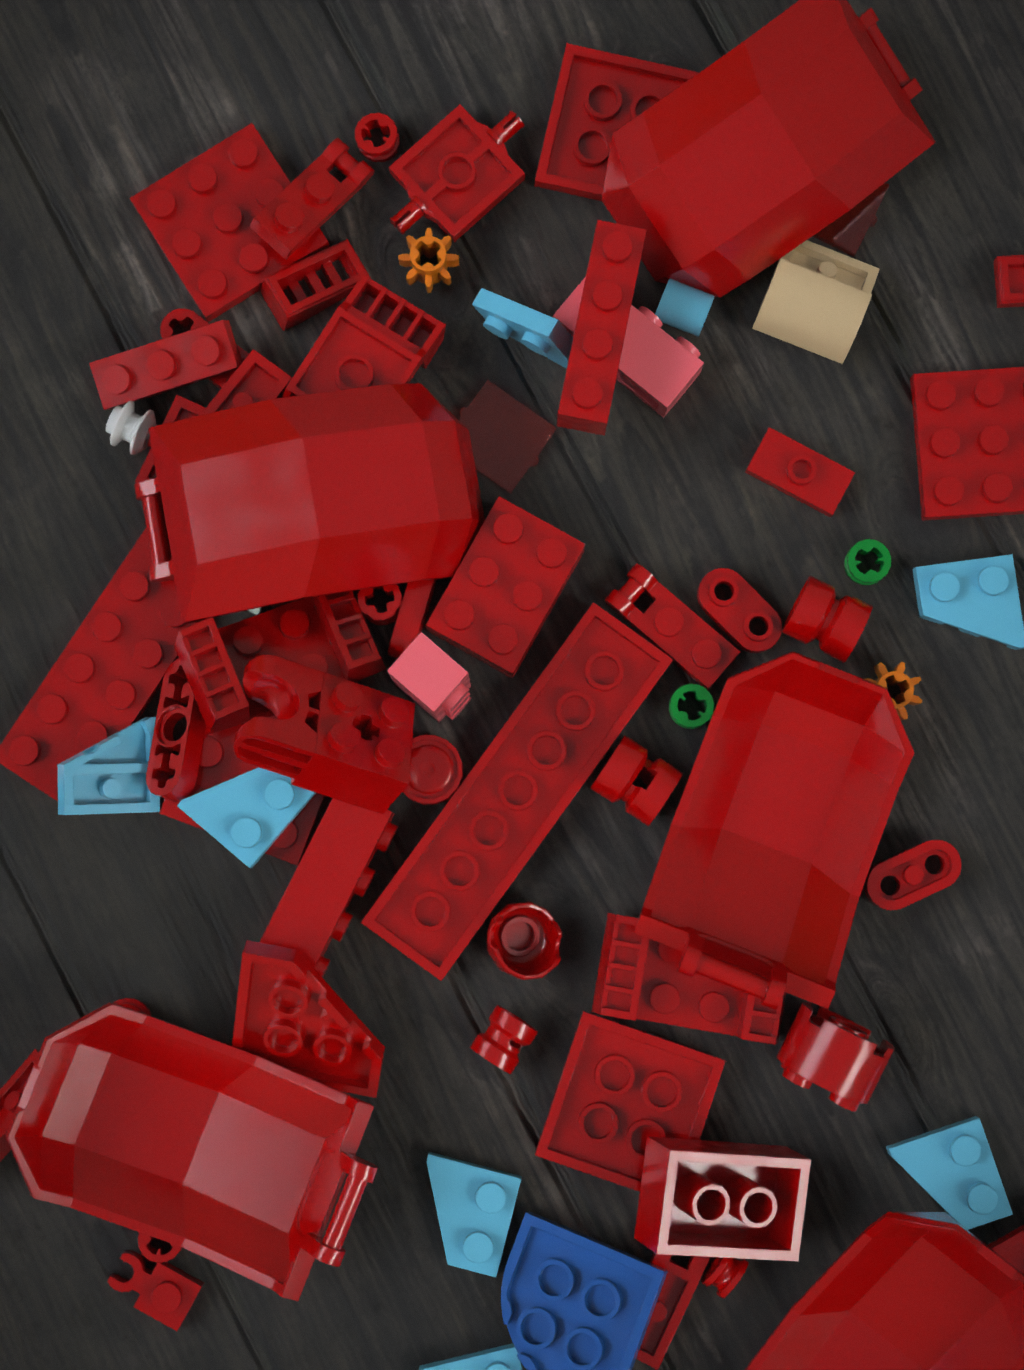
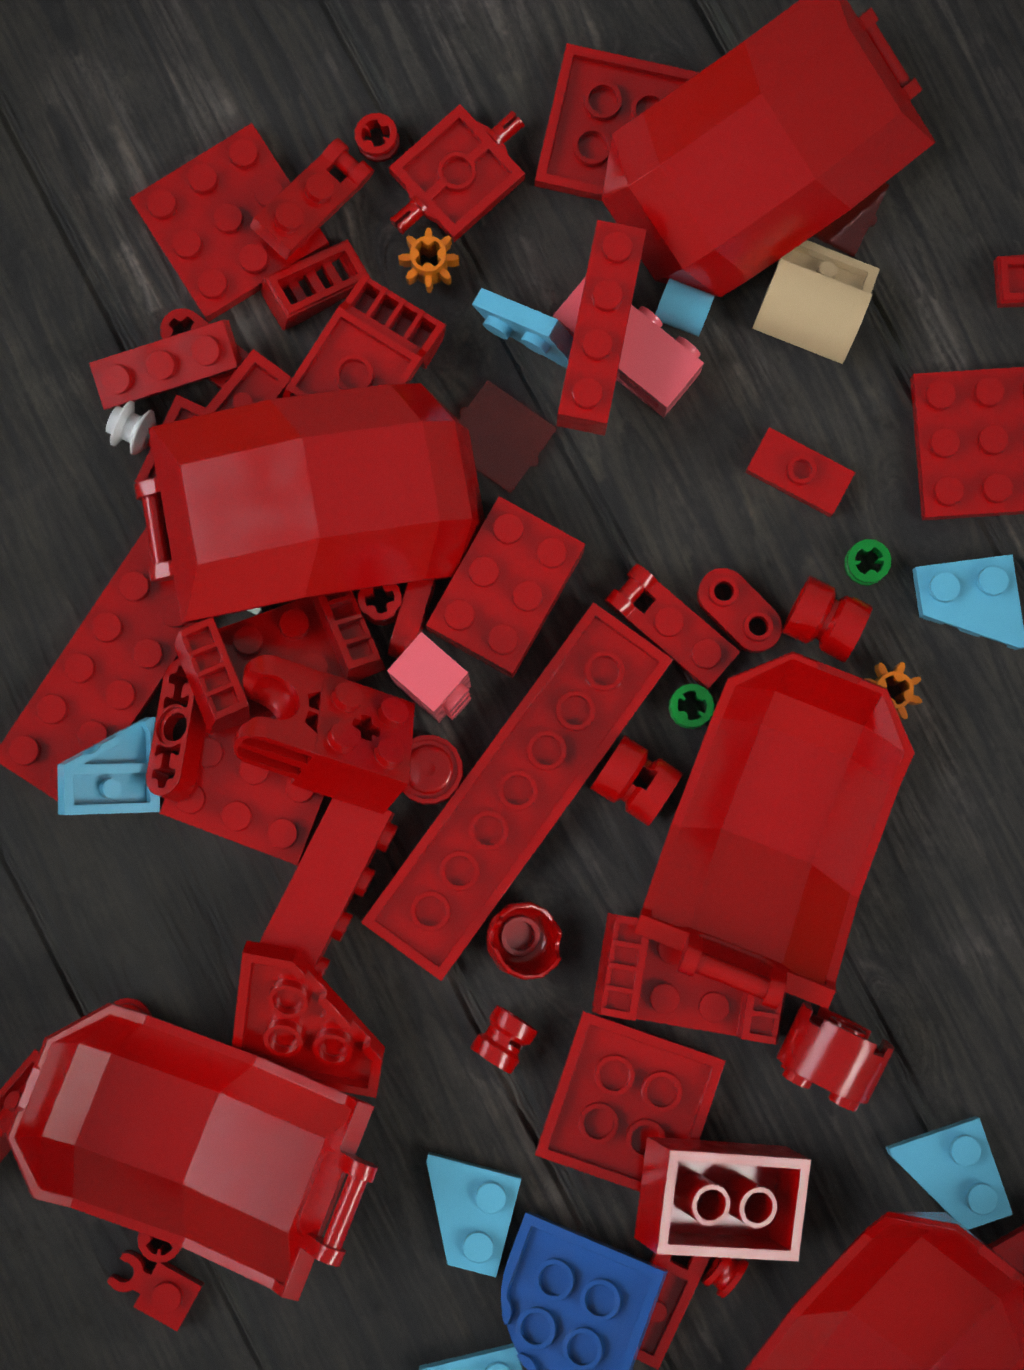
medium azure wing [177,767,316,868] -> none
red plate [864,840,962,910] -> none

